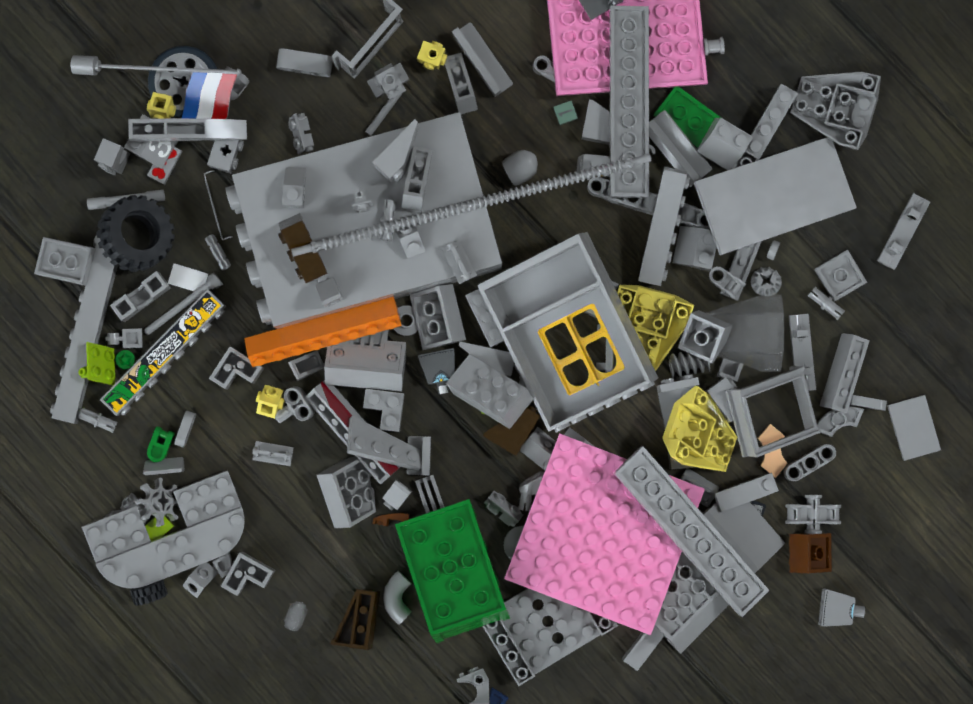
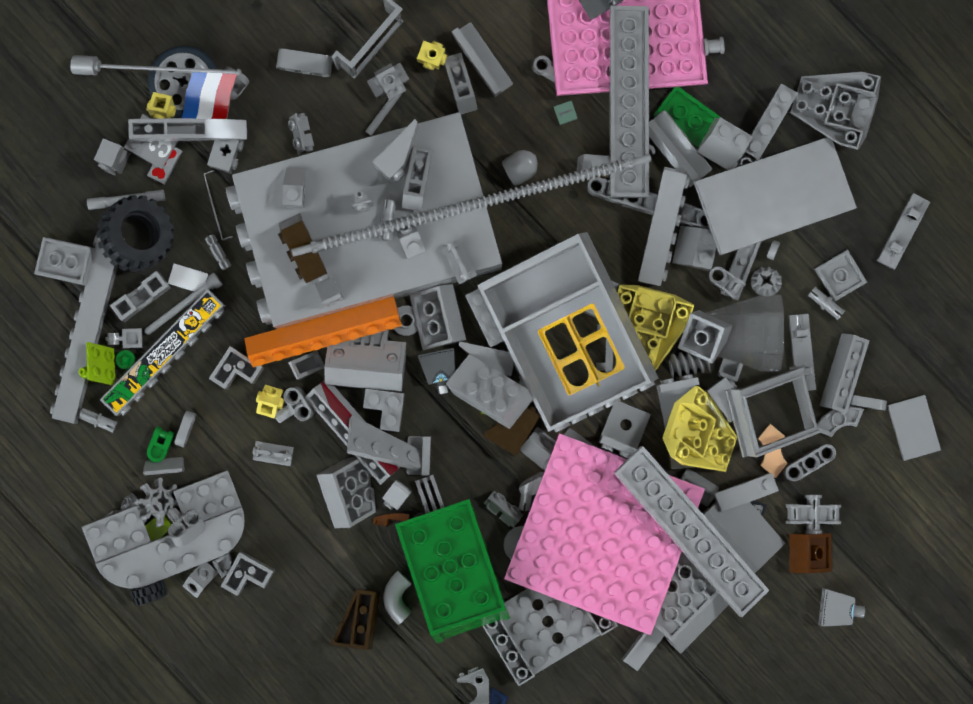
clear brick [284,601,308,631] -> none
light grey slope [581,99,610,145] -> none
none -> light grey beam [167,508,206,547]
none -> light grey bracket [598,402,651,458]

